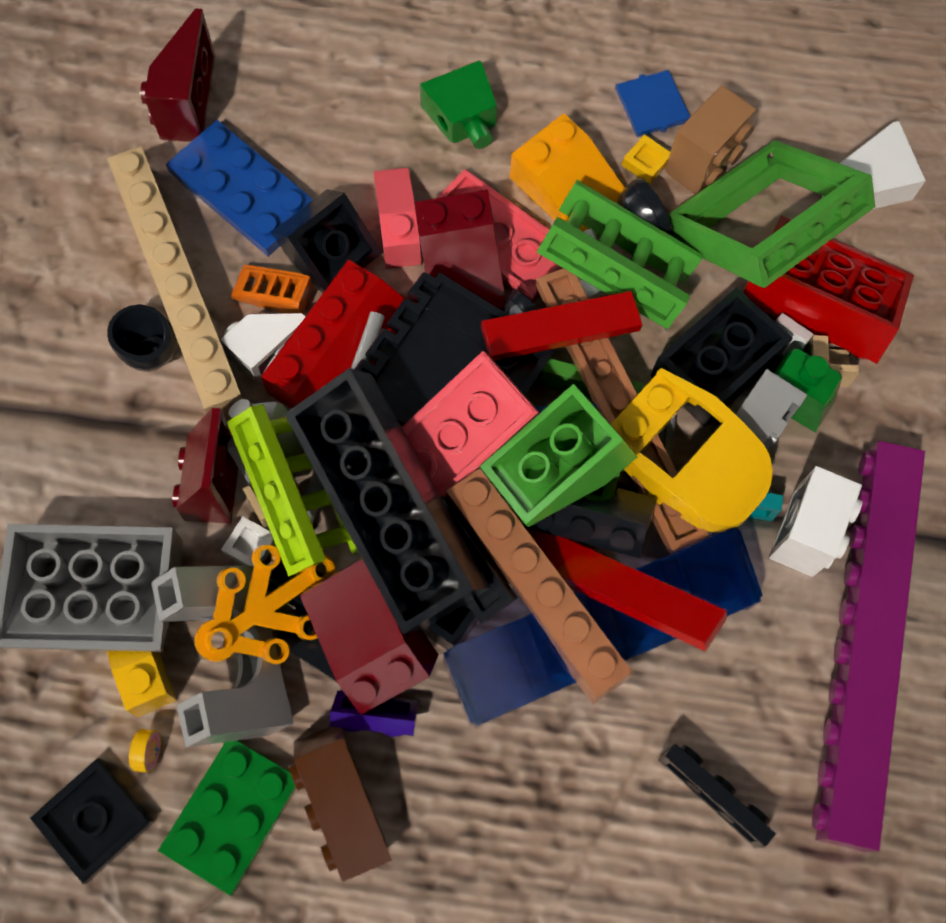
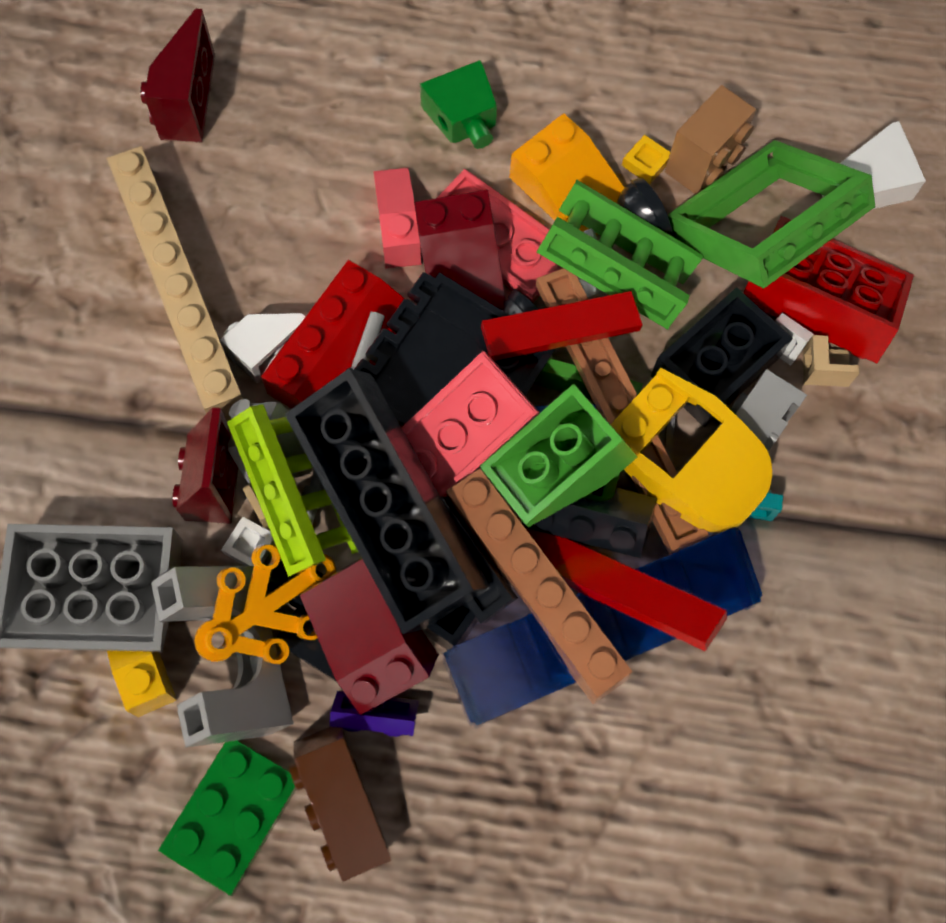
black tile [30,758,154,884] -> none
black hat [107,304,177,372] -> none
yellow tile [129,728,161,773] -> none
blue plate [166,120,313,257] -> none
orange slope [231,264,314,314] -> none
black slope [271,189,382,294] -> none
blue piece [615,70,690,137] -> none
black plate [658,743,776,848] -> none
white brick [768,466,863,577] -> none
green torso [769,348,843,433] -> none
magenta brick [812,441,925,852] -> none

